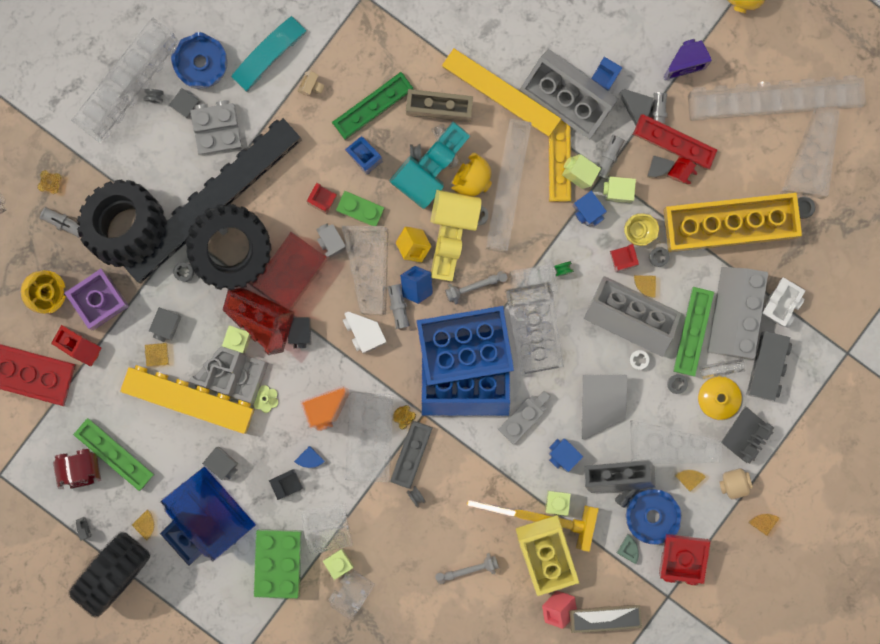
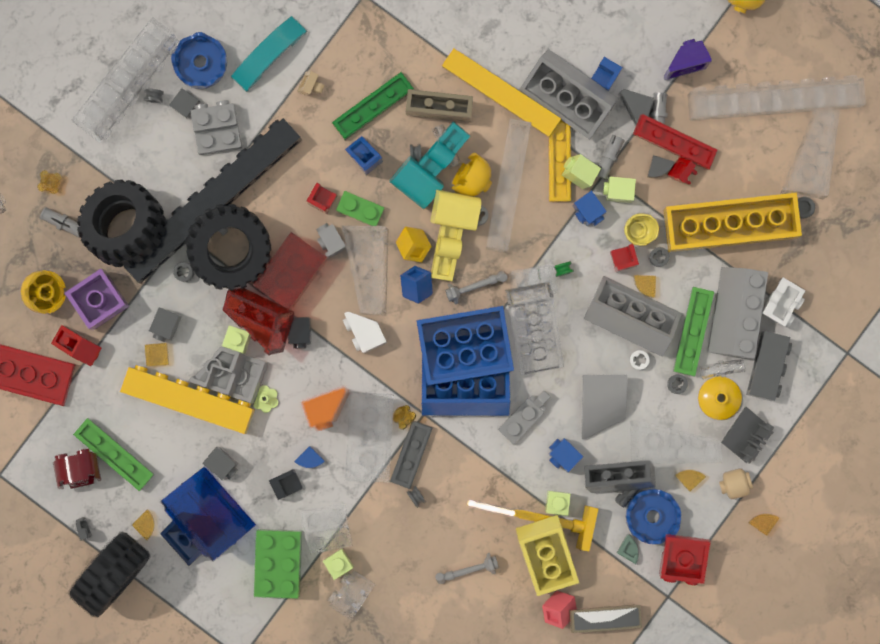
light grey pin [387,284,410,329] -> none

